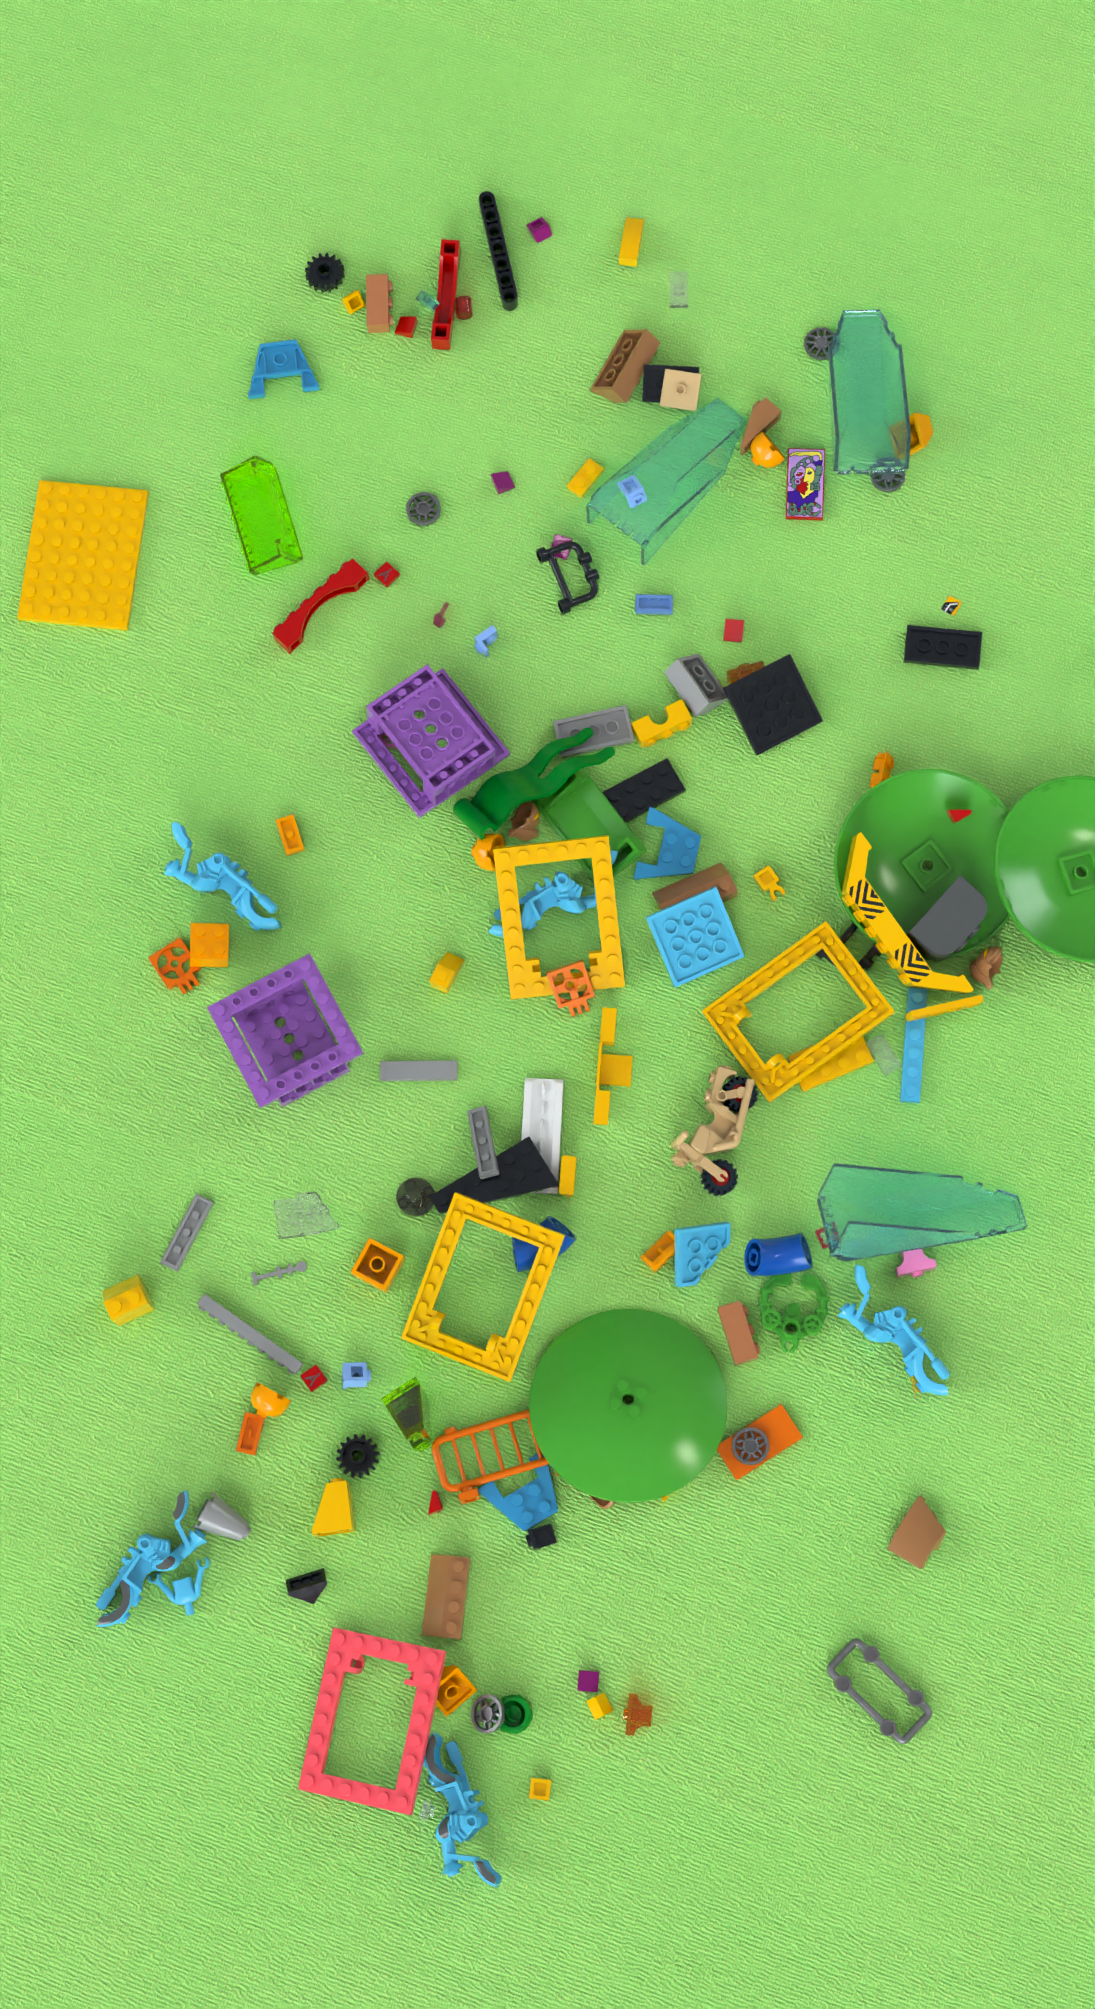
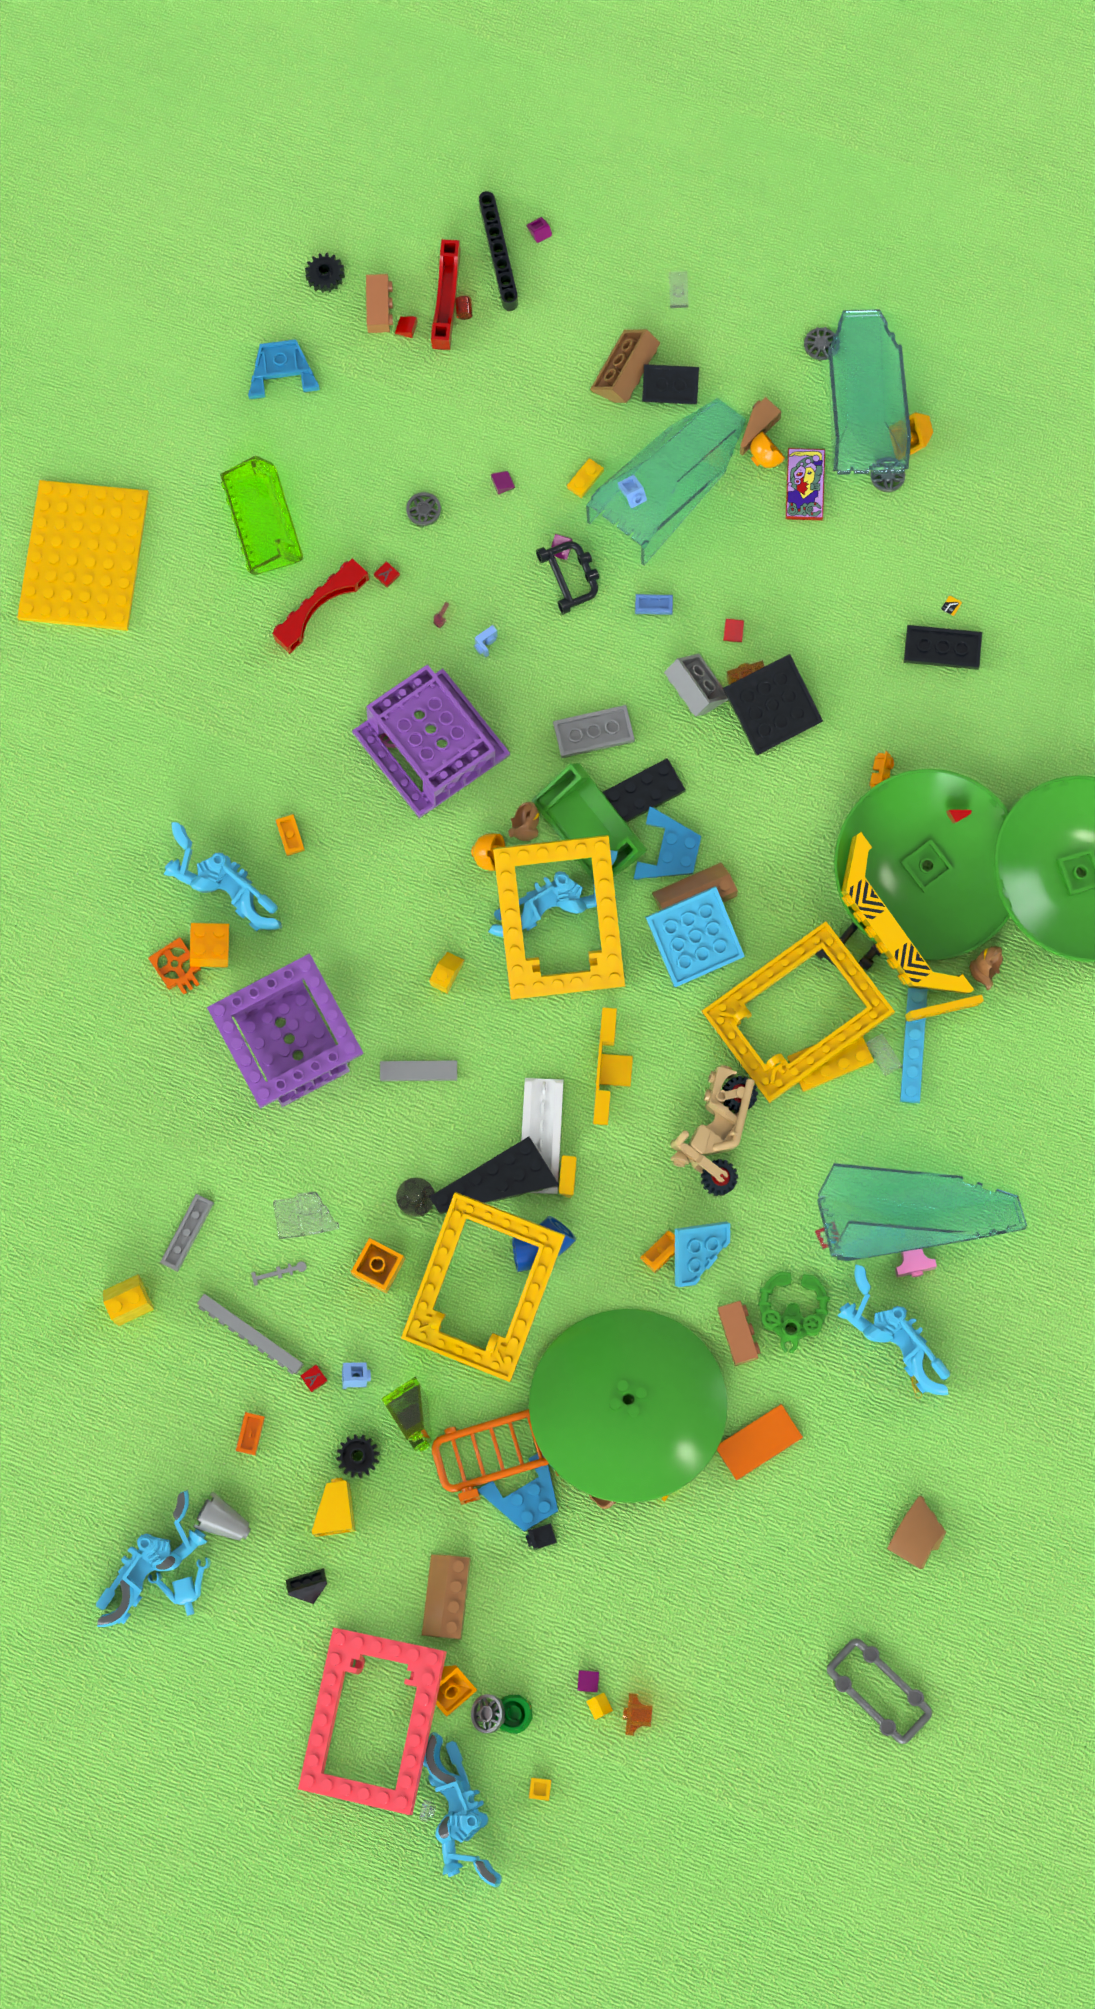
light orange cylinder [251,1382,291,1419] -> none
yellow slope [342,290,366,314] -> none
clear light blue piece [416,290,440,312] -> none
red slope [428,1490,443,1516] -> none
green flag [453,728,615,840] -> none
light grey tile [467,1106,499,1179] -> none
orange piece [546,960,595,1017] -> none
yellow slope [619,217,644,267] -> none
yellow arch [631,699,692,748] -> none
tan plate [660,369,702,411] -> none
flat silver wheel [732,1427,769,1465] -> none
blue brick [744,1233,813,1276] -> none
yellow plate [753,865,786,902] -> none
dark grey brick [907,875,987,961] -> none

